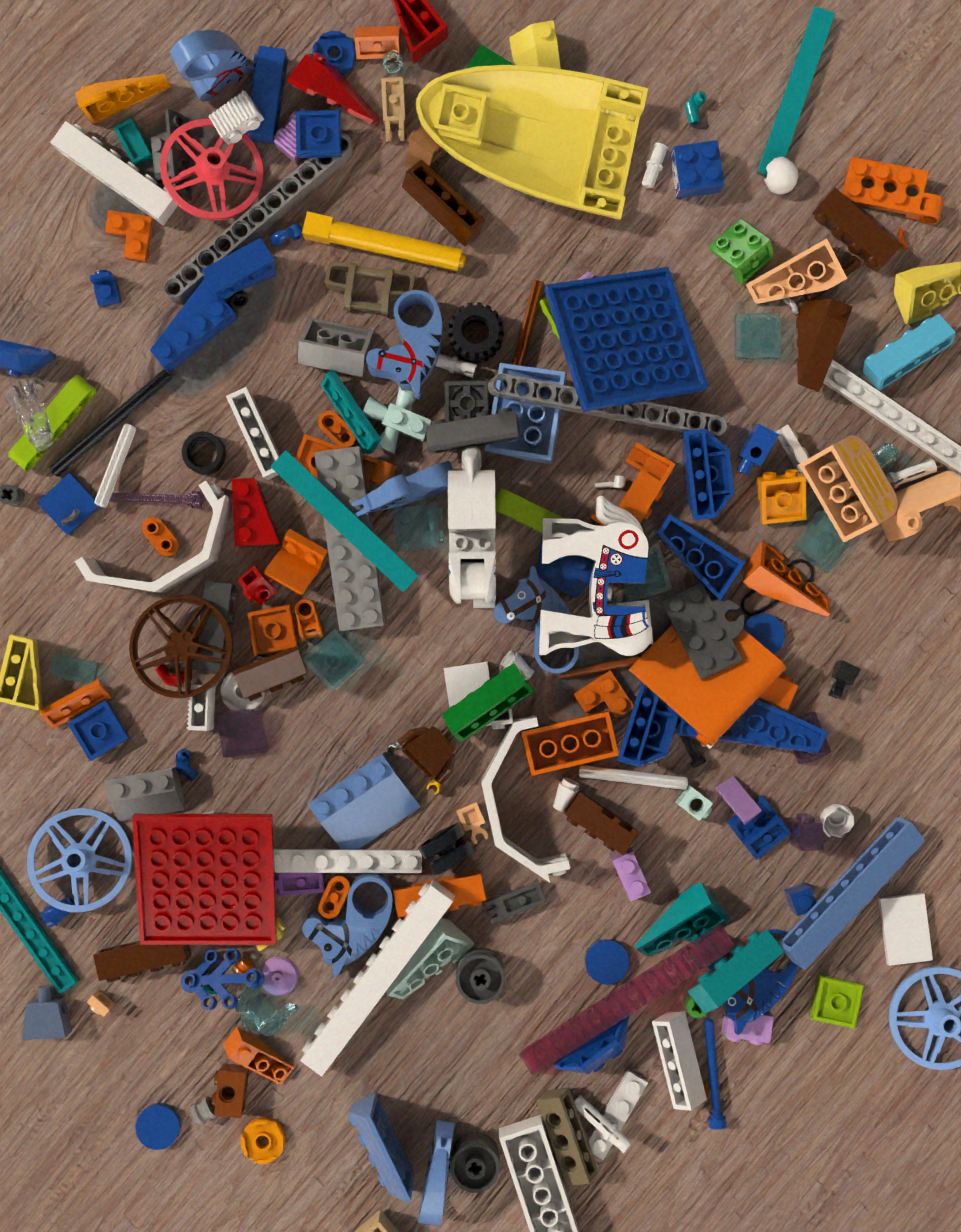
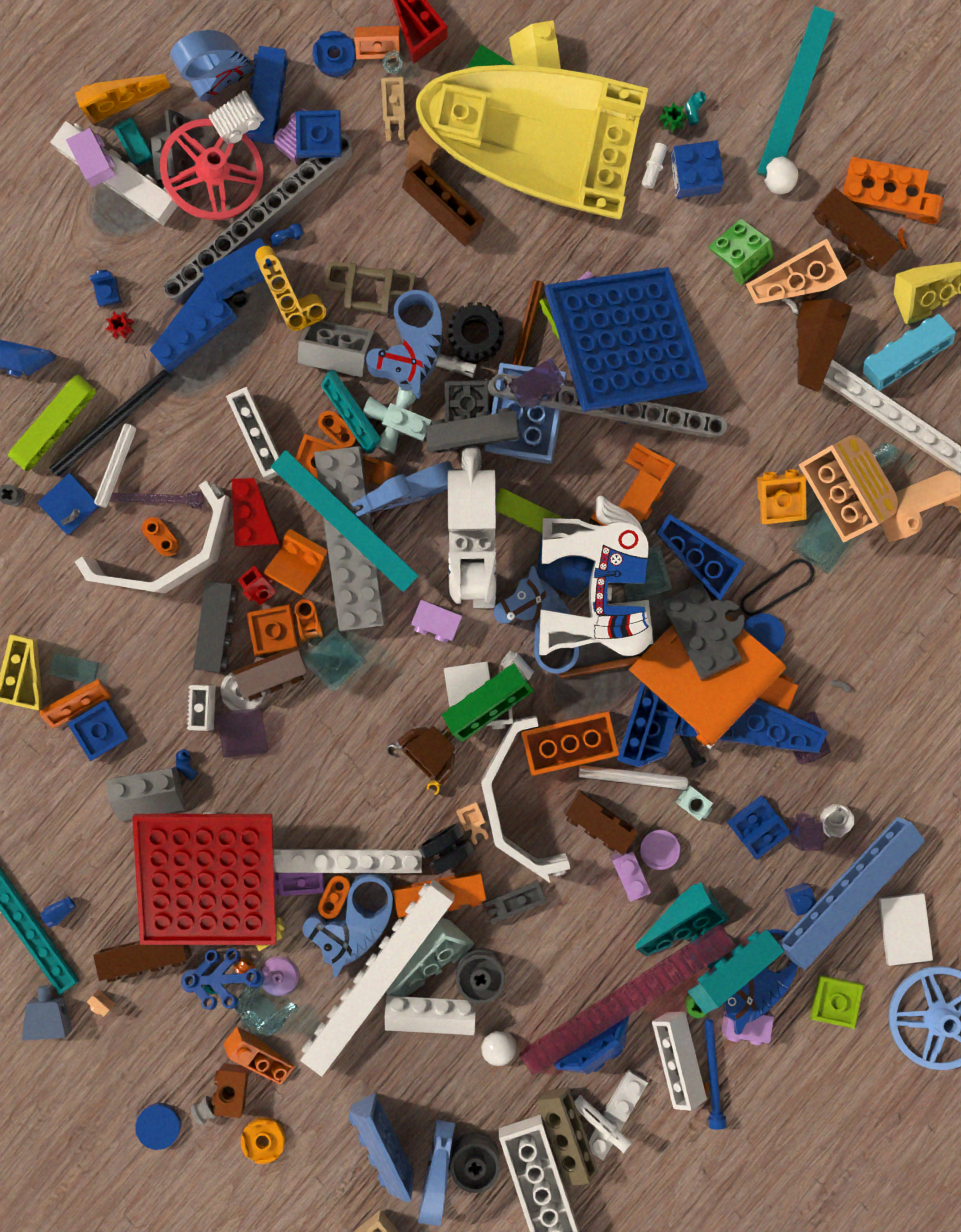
clear piece [4,378,53,452] -> none
light blue wheel [27,808,133,912] -> none
orange plate [105,210,154,262] -> none
reddish brown wheel [129,595,233,698] -> none
red arm [155,664,185,687] -> none
black tyre [181,431,226,475] -> none
red wedge [287,52,380,124] -> none
yellow brick [302,211,466,271] -> none
medium blue slope [308,752,421,849] -> none
clear light blue bracket [394,502,444,552] -> none
white cone [553,777,579,812] -> none
orange plate [573,670,634,719] -> none
blue tile [585,939,630,985] -> none
white hand [595,475,626,490] -> none
blue wedge [682,429,734,521] -> none
lavender slope [716,776,762,825] -> none
clear light blue plate [734,313,781,359] -> none
blue torso [737,424,779,476] -> none
orange wedge [743,540,830,617] -> none
white hinge [776,425,809,483] -> none
pearl dark grey piece [828,660,861,699] -> none
white pin [886,459,937,489] -> none
none -> lavender brick [66,128,116,187]
none -> red gear [106,311,135,340]
none -> yellow beam [255,246,326,331]
none -> white brick [385,996,476,1035]
none -> lavender brick [411,600,463,643]
none -> white hair [481,1031,517,1066]
none -> clear purple brick [508,358,566,408]
none -> lavender piece [640,830,680,870]
none -> green gear [659,102,687,133]

